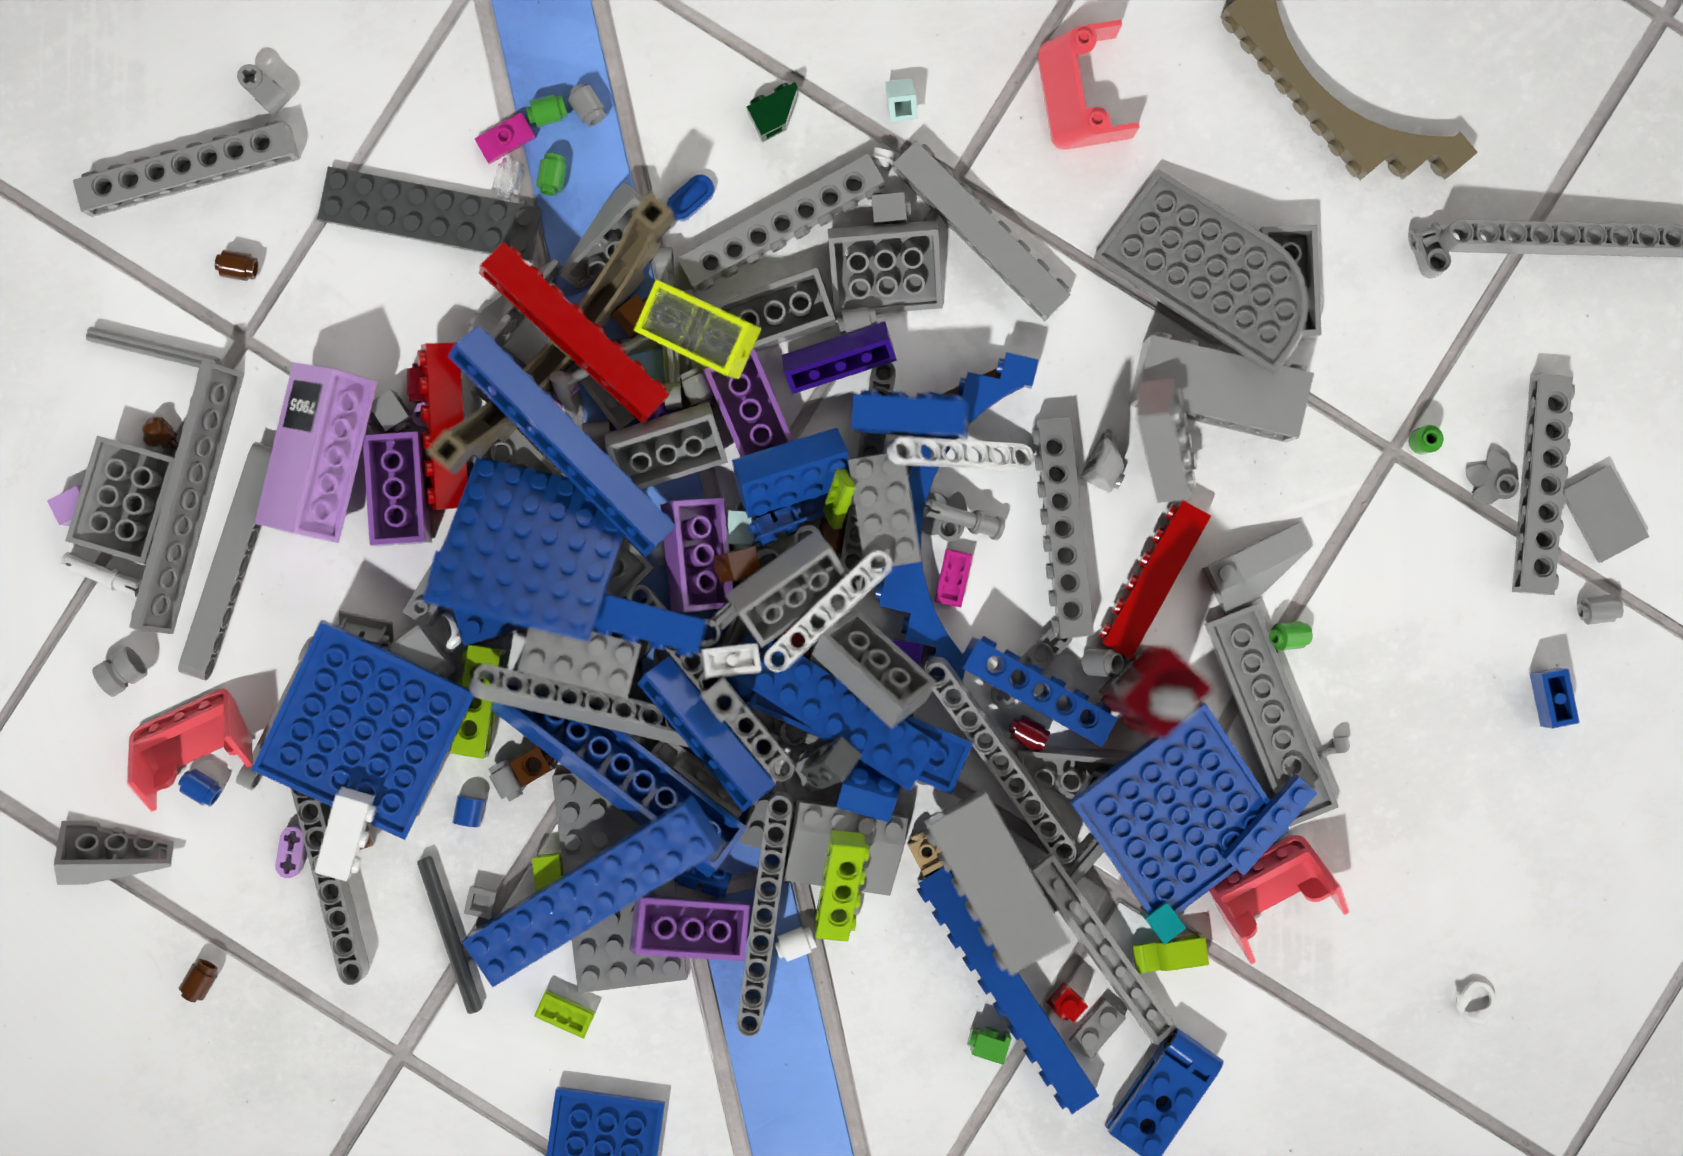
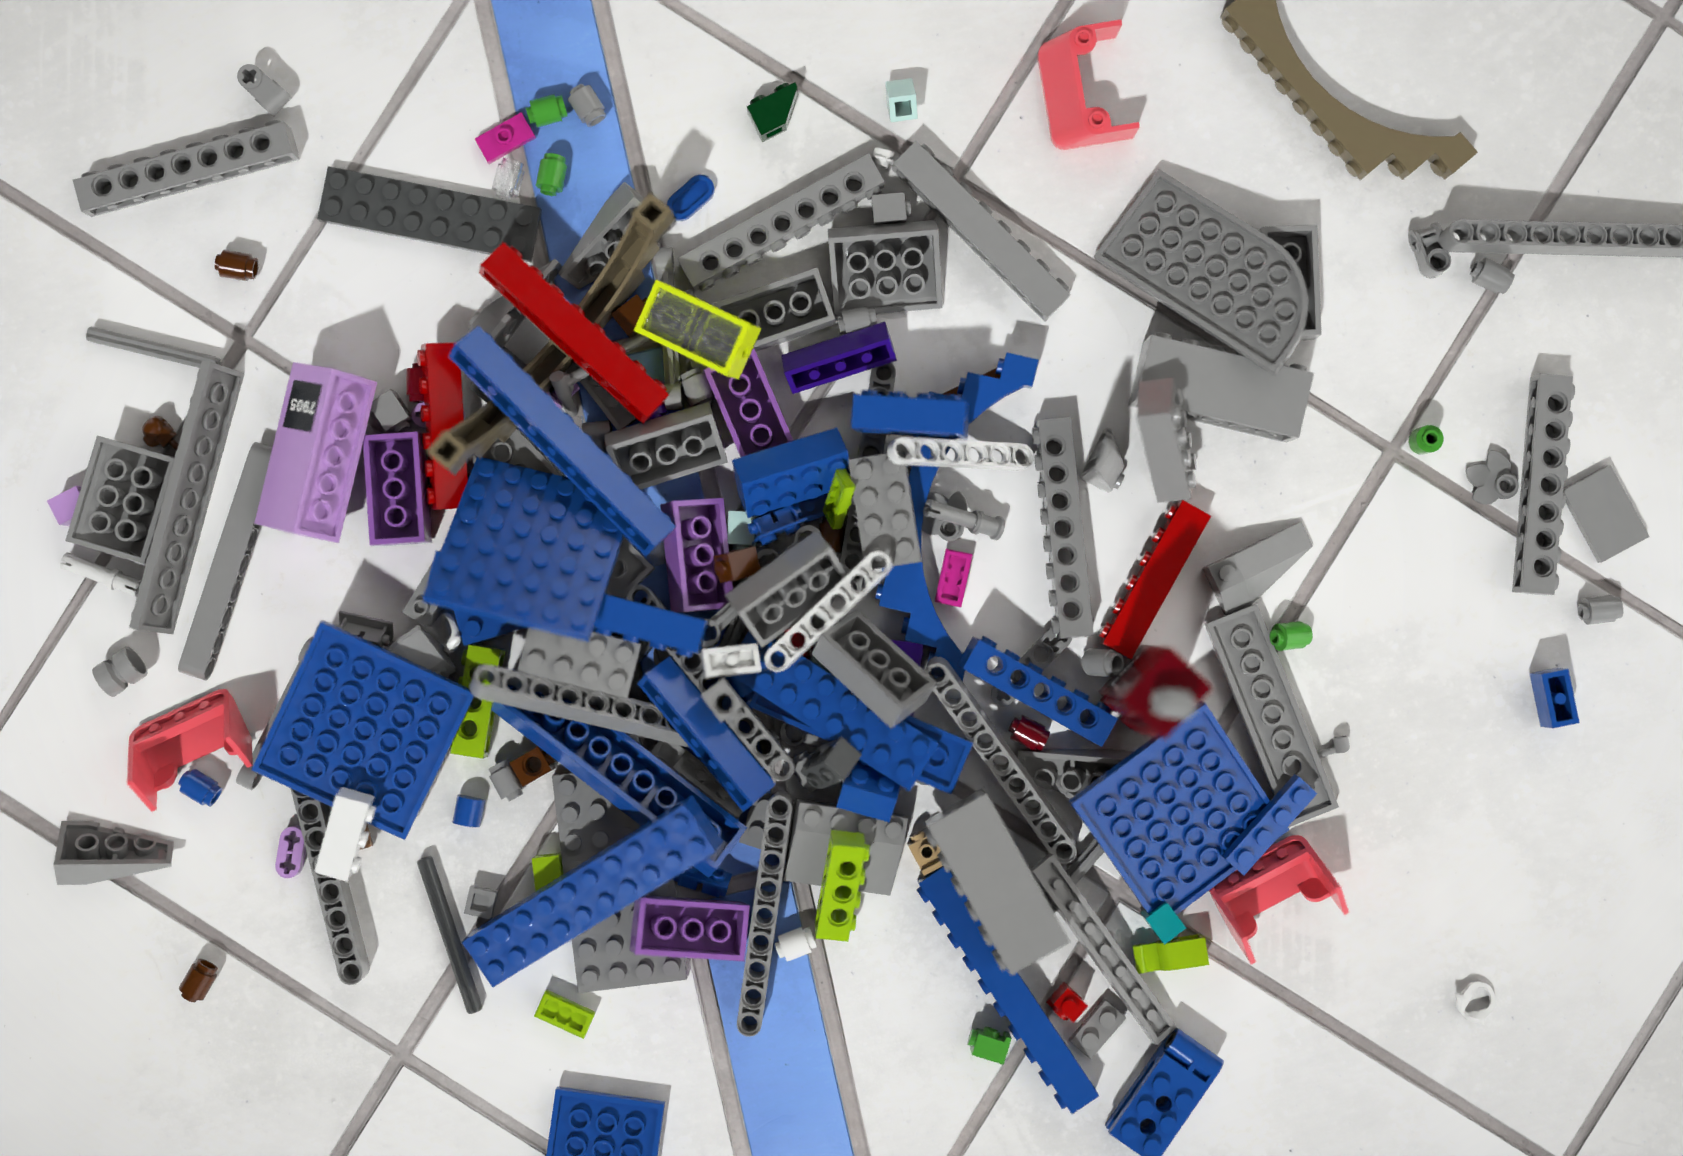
none -> light grey brick [1470,257,1515,294]

